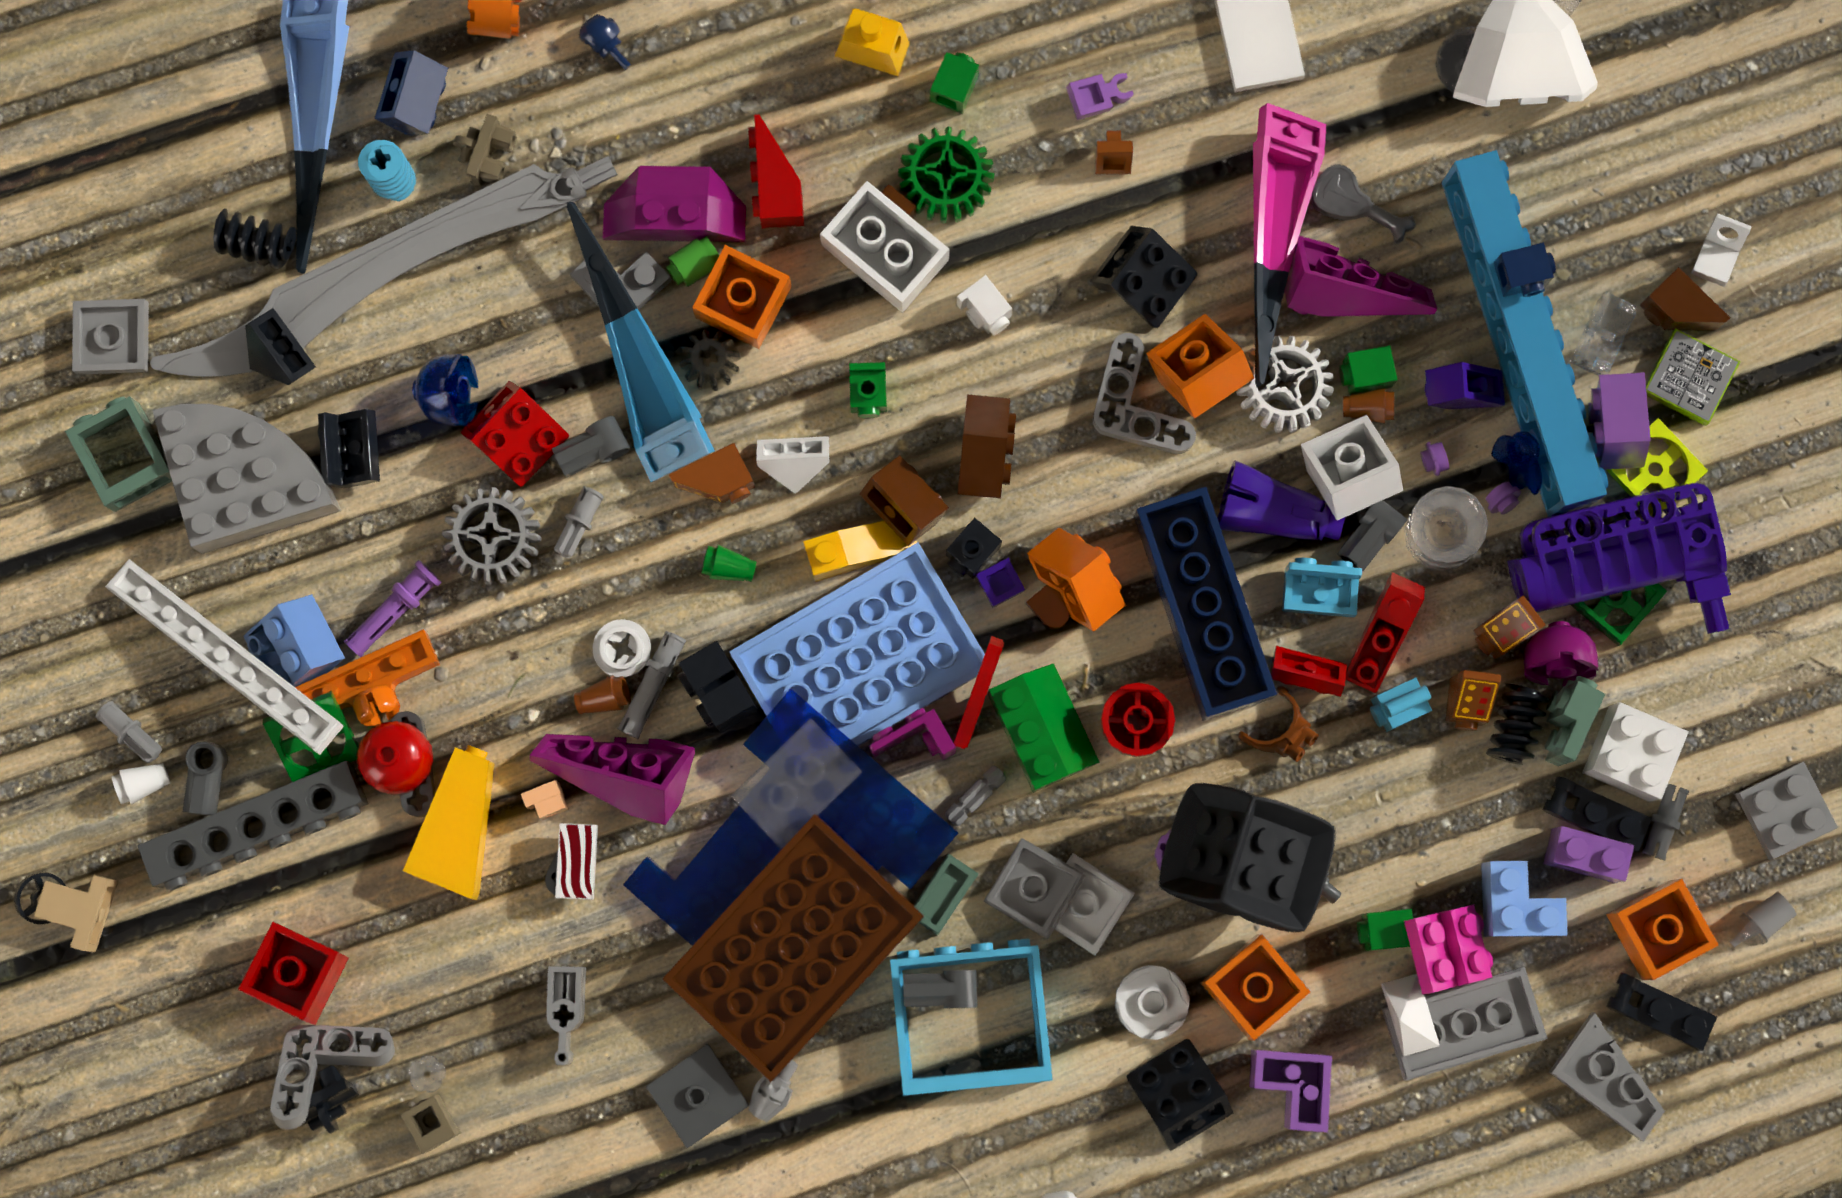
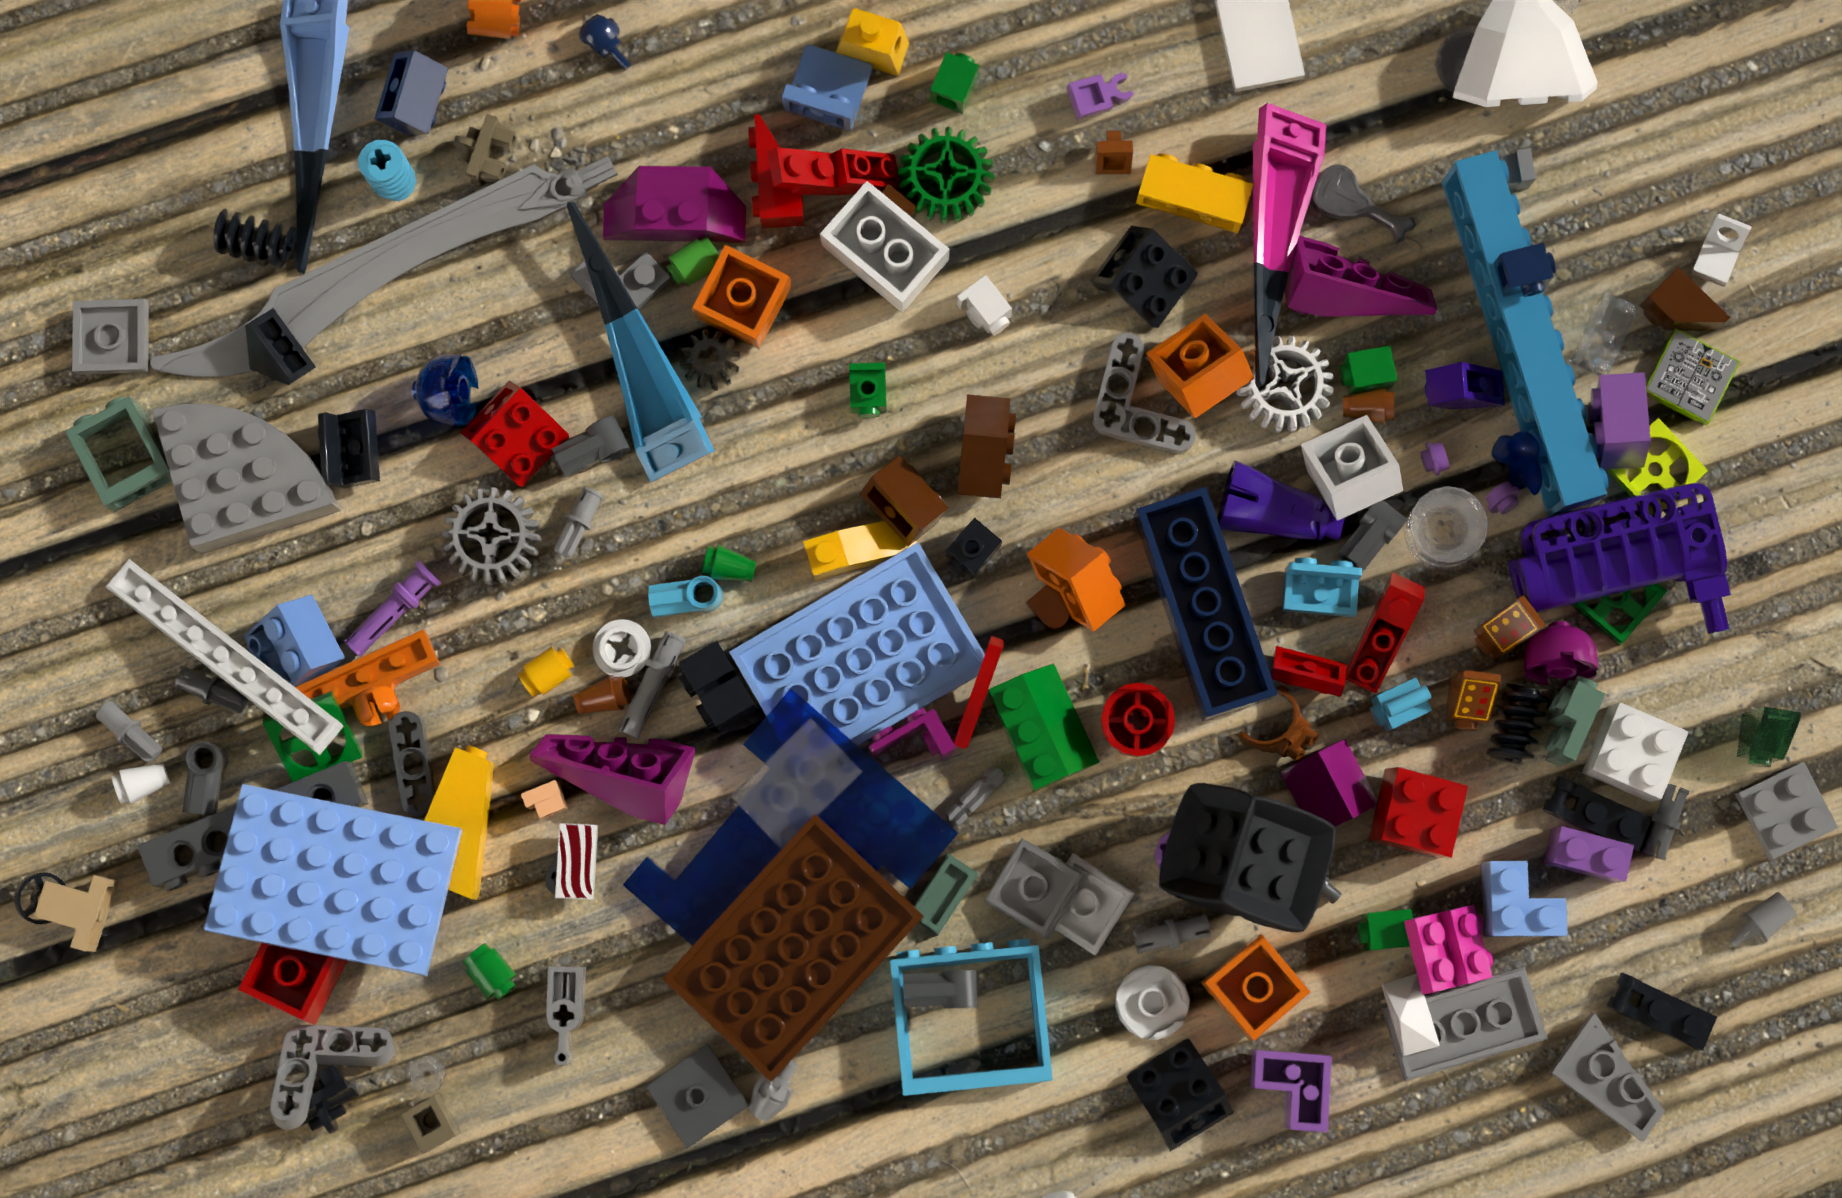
red cylinder [357,721,434,795] -> none
dark orange slope [669,443,755,504] -> none
white slope [757,436,829,494] -> none
dark purple plate [976,558,1025,608] -> none
orange brick [1606,879,1719,980] -> none
none -> dark grey axle [175,667,249,713]
none -> light blue plate [204,784,463,976]
none -> green brick [463,943,517,1000]
none -> yellow brick [517,646,574,698]
none -> medium azure piece [648,576,723,618]
none -> red slope [768,147,900,195]
none -> medium blue bracket [782,44,872,132]
none -> light grey pin [1133,914,1211,954]
none -> yellow brick [1136,153,1254,234]
none -> magenta slope [1280,739,1378,827]
none -> red brick [1369,767,1468,858]
none -> light grey piece [1499,148,1536,191]
none -> clear green slope [1737,707,1801,767]

